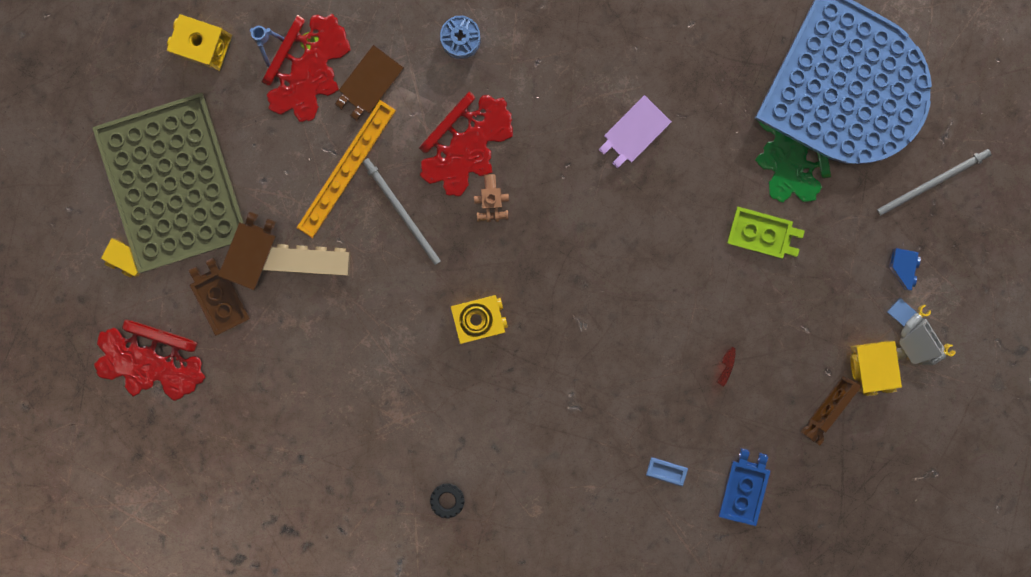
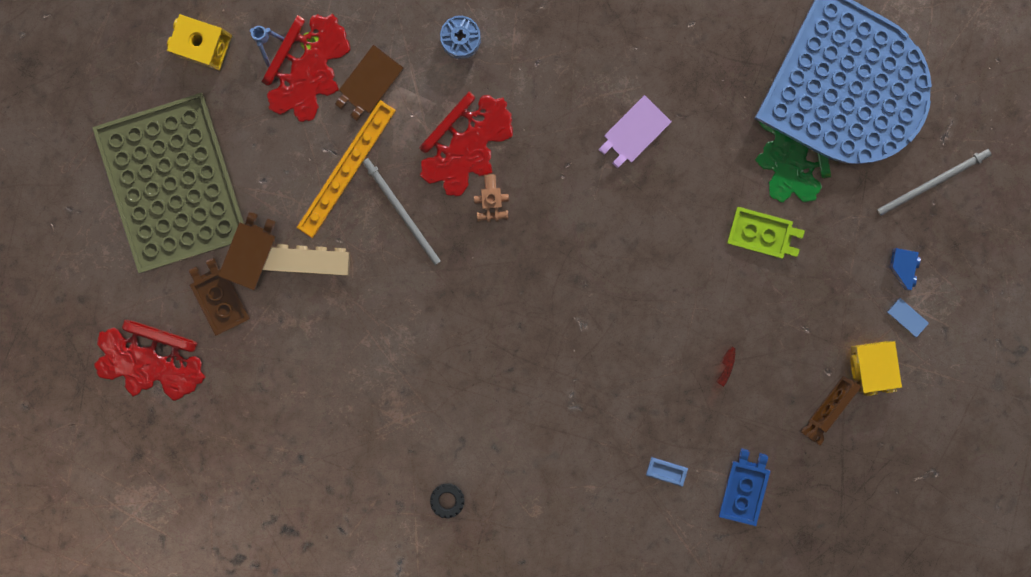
yellow slope [101,238,139,278] -> none
yellow brick [451,295,508,344] -> none
light grey torso [896,305,956,366] -> none

